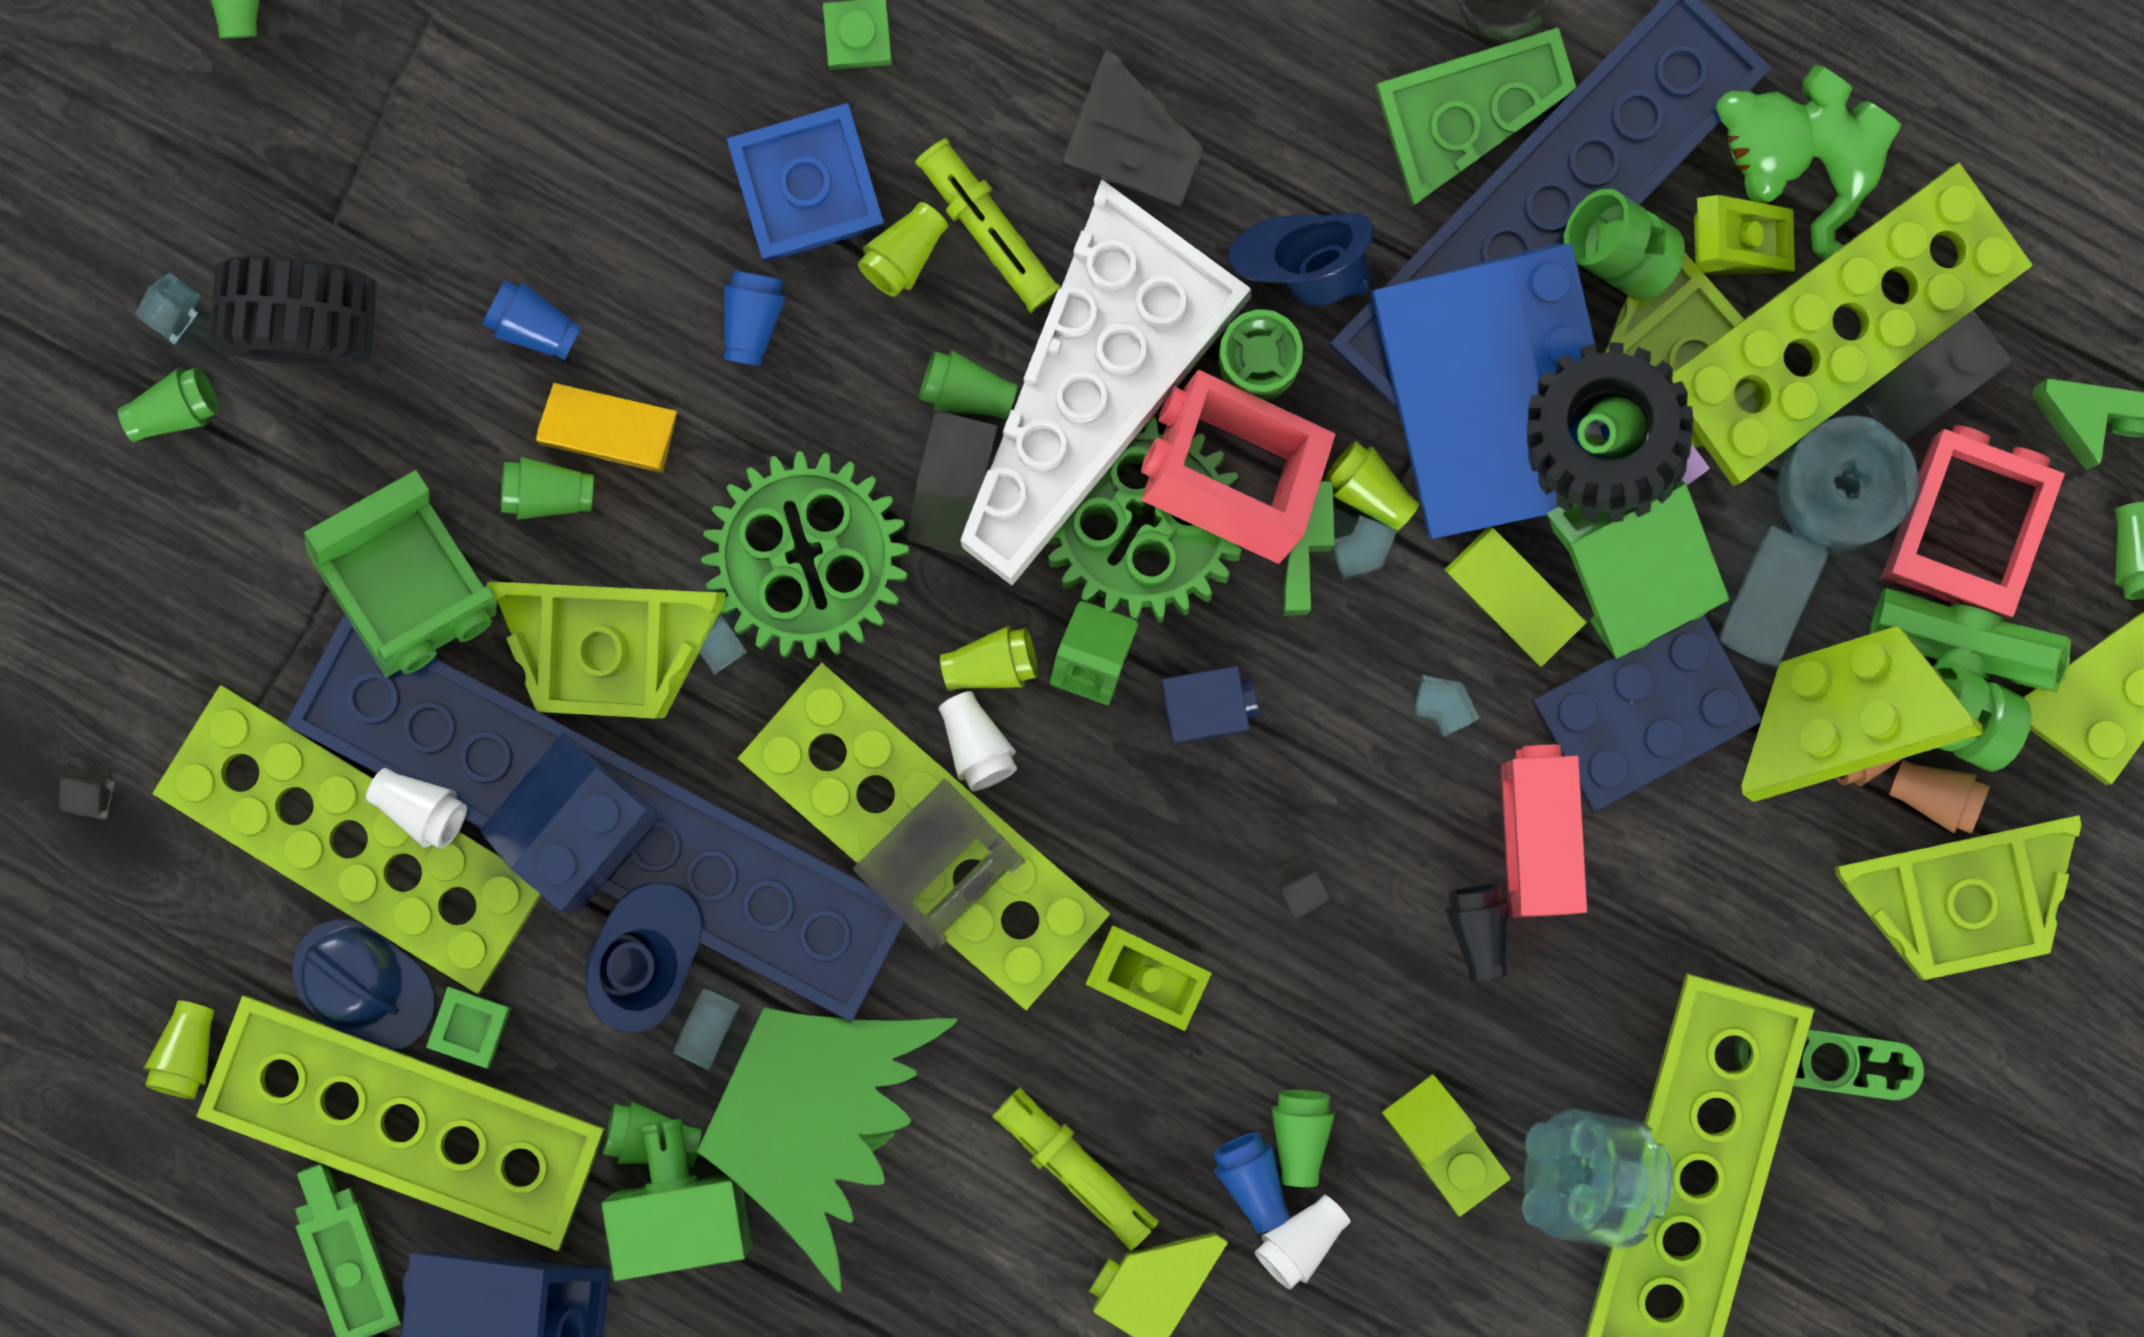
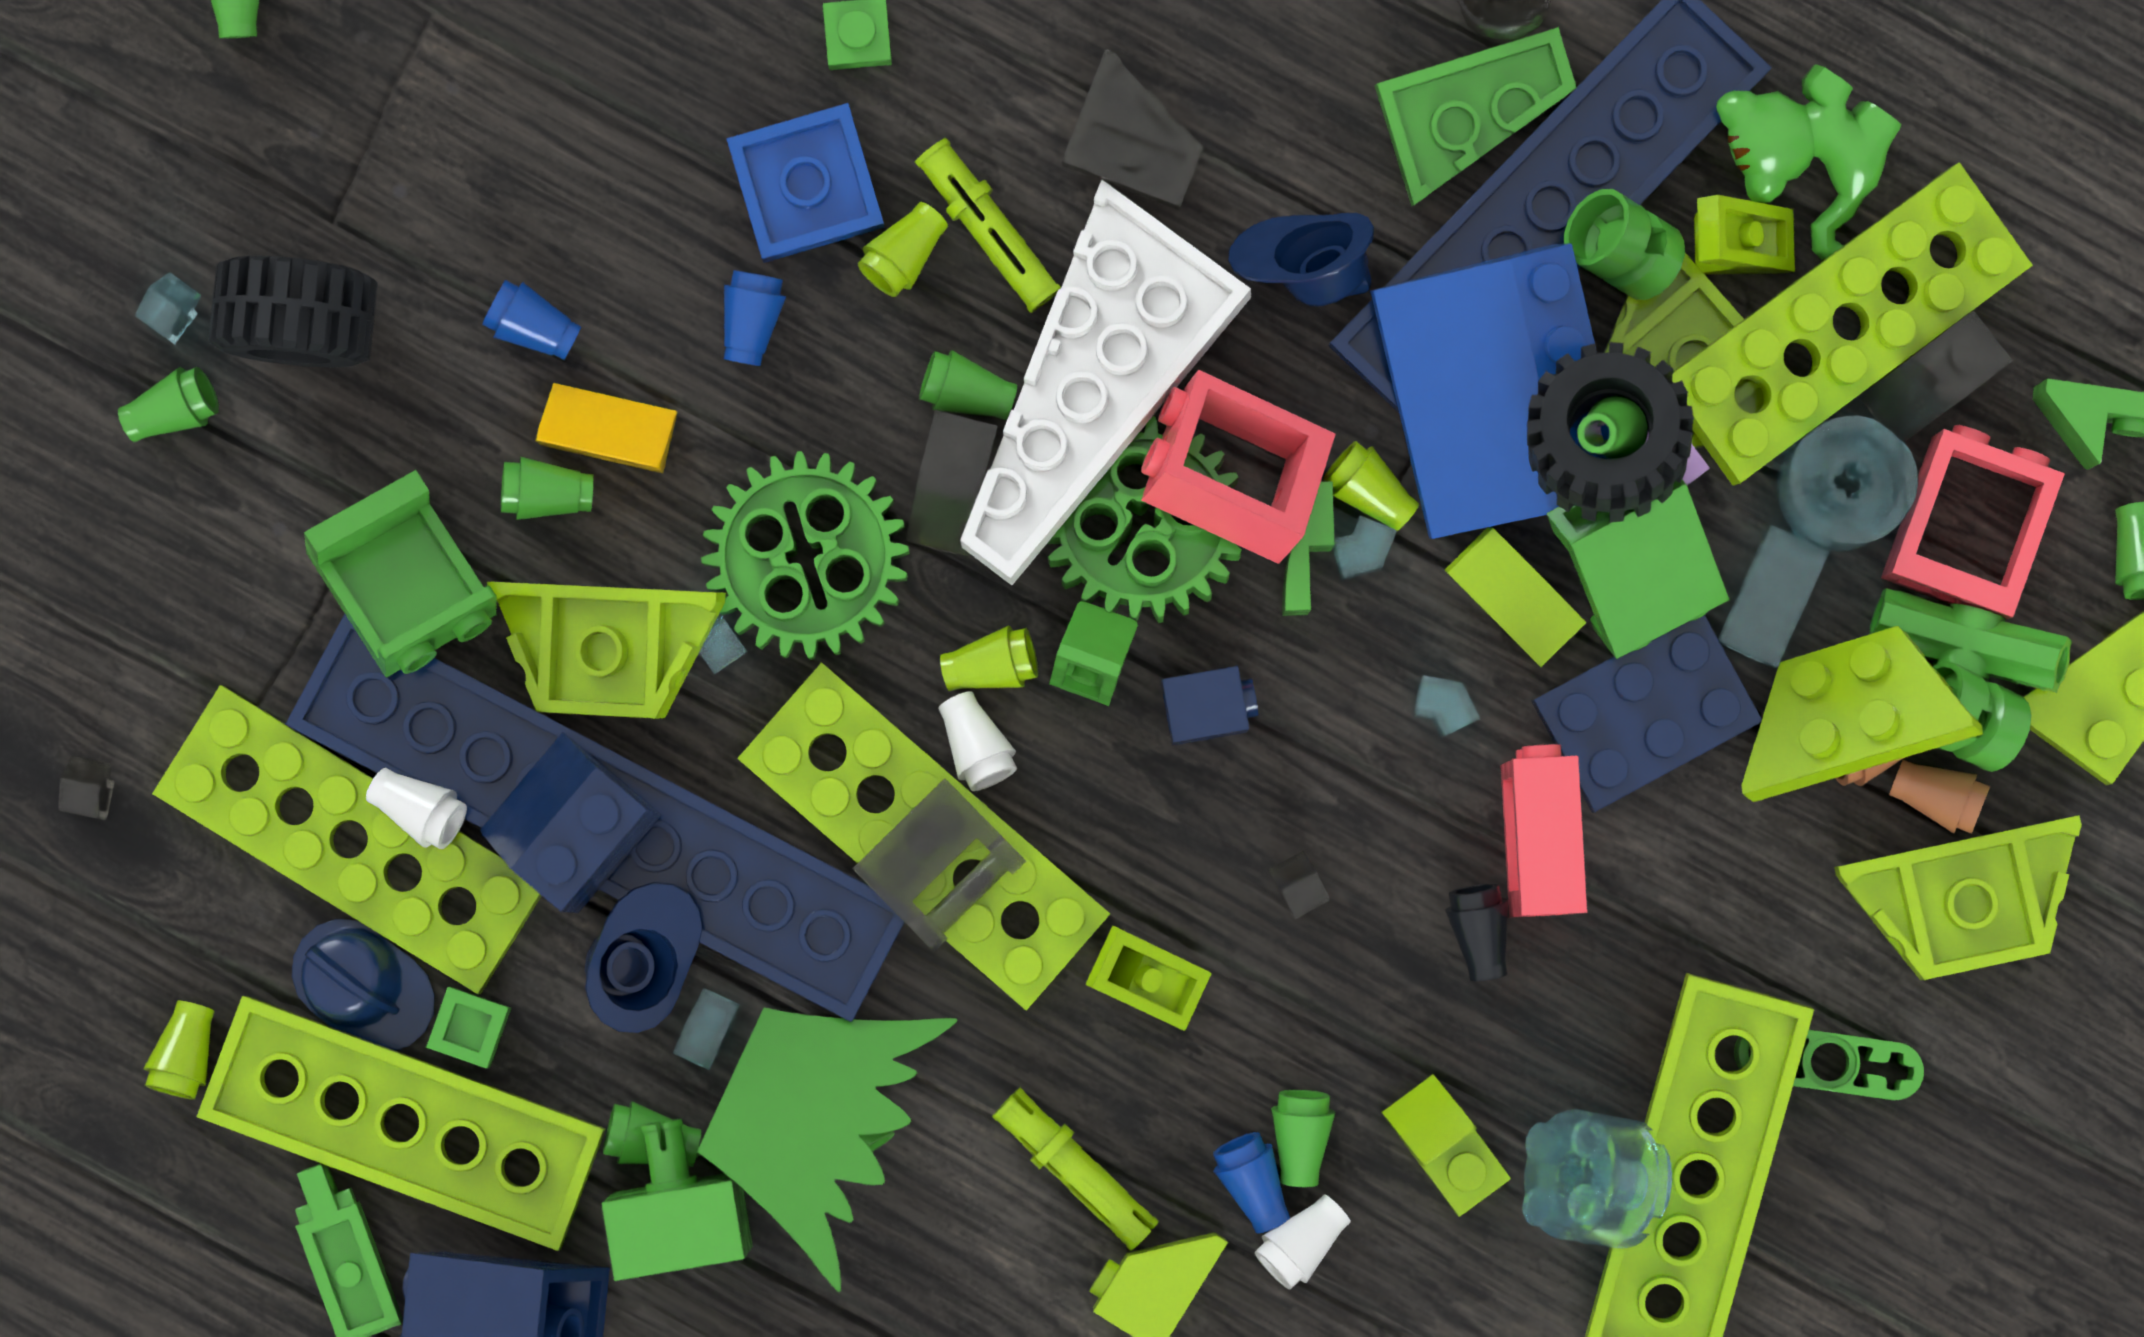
bright green wheel [1217,309,1303,402] -> none

